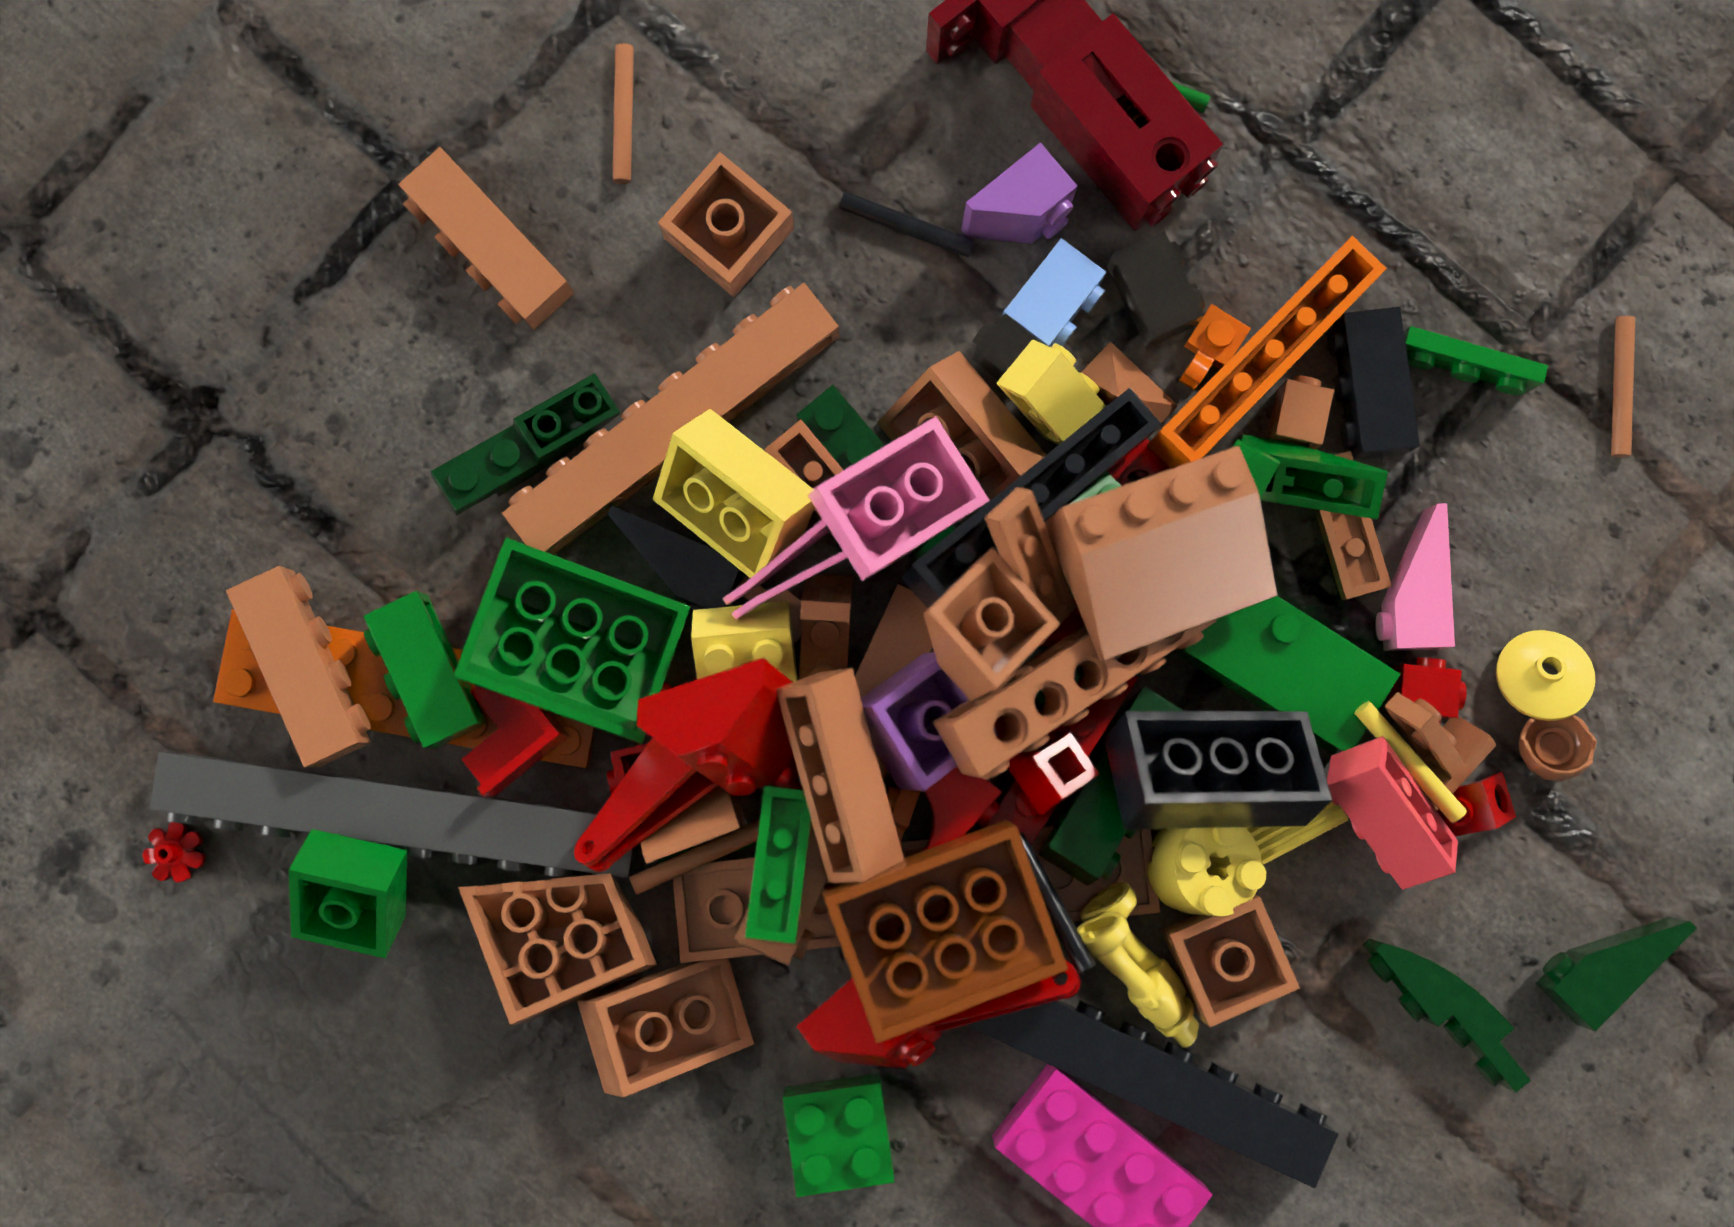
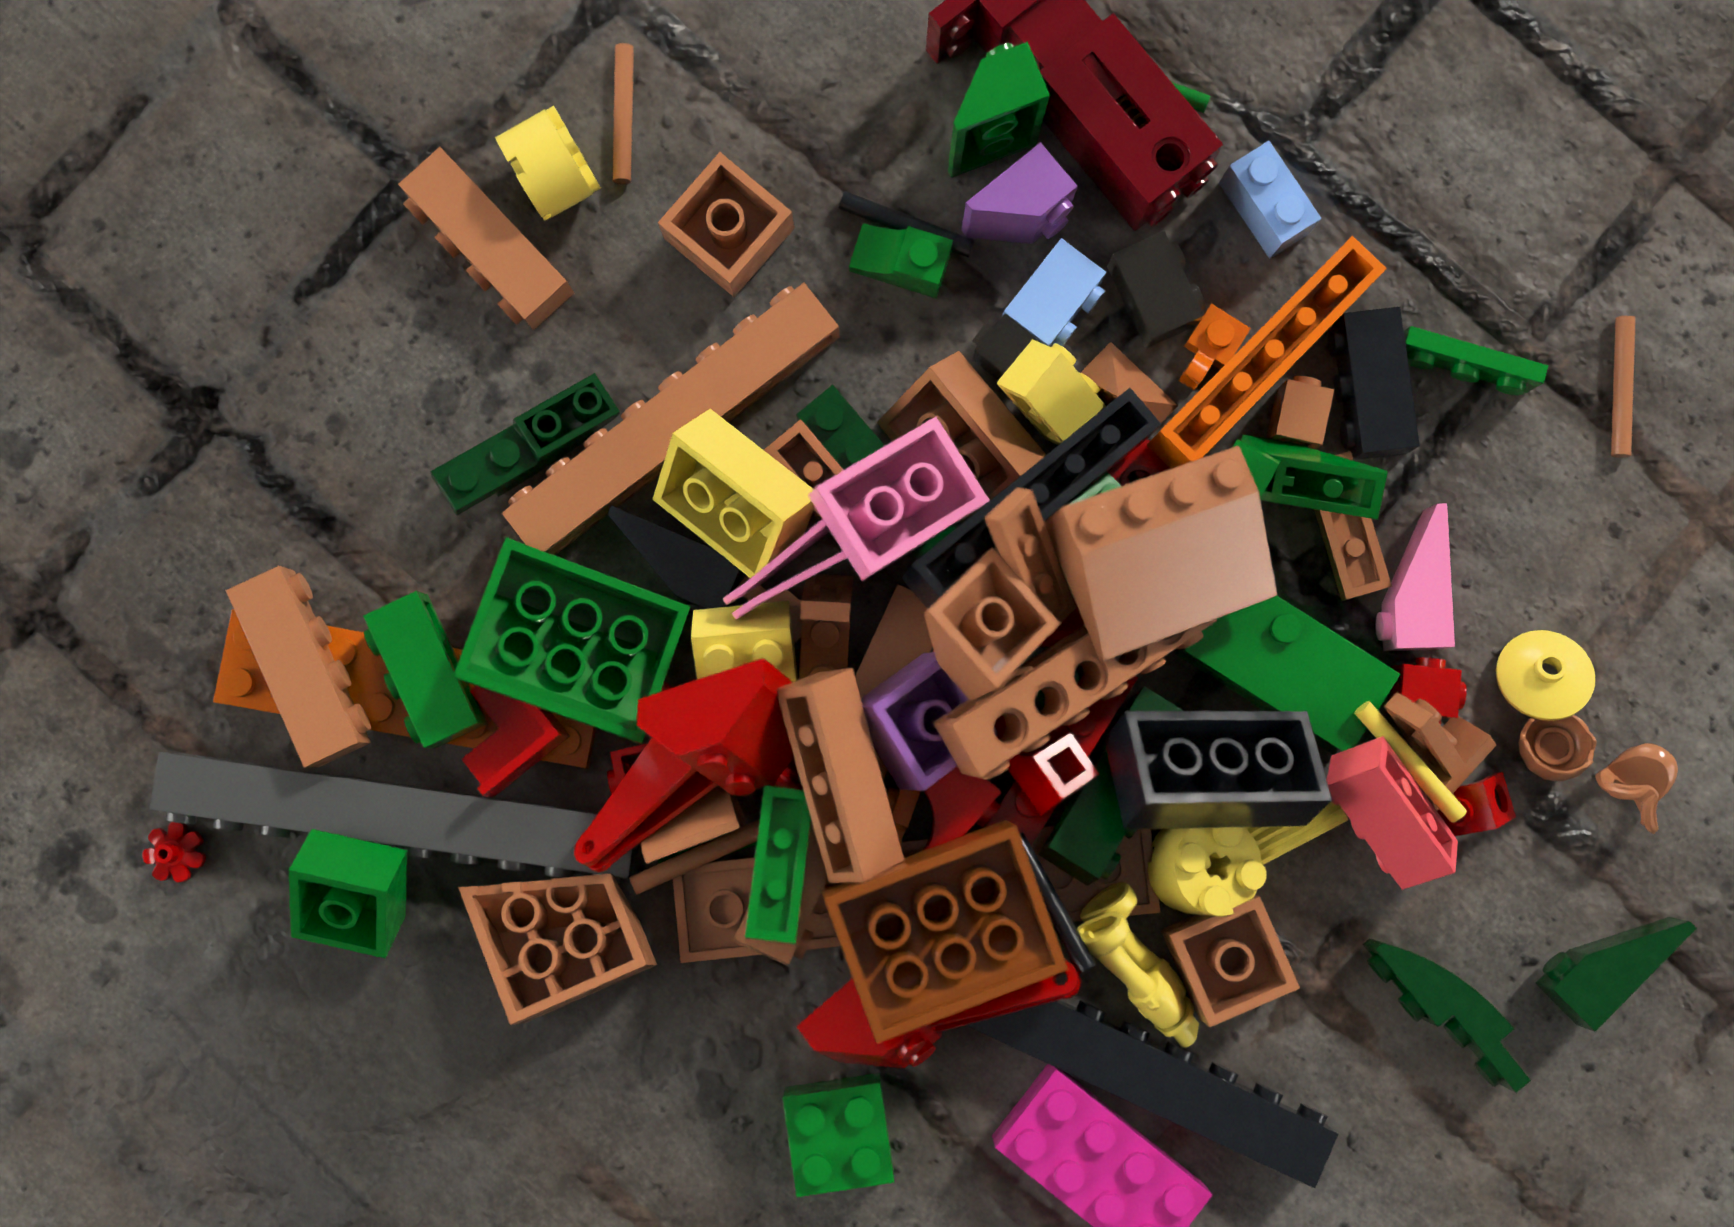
nougat slope [577,958,754,1097] -> none
none -> light yellow brick [495,106,601,221]
none -> green arch [849,223,953,299]
none -> green slope [948,42,1050,178]
none -> light blue brick [1219,141,1322,259]
none -> nougat piece [1595,743,1678,834]

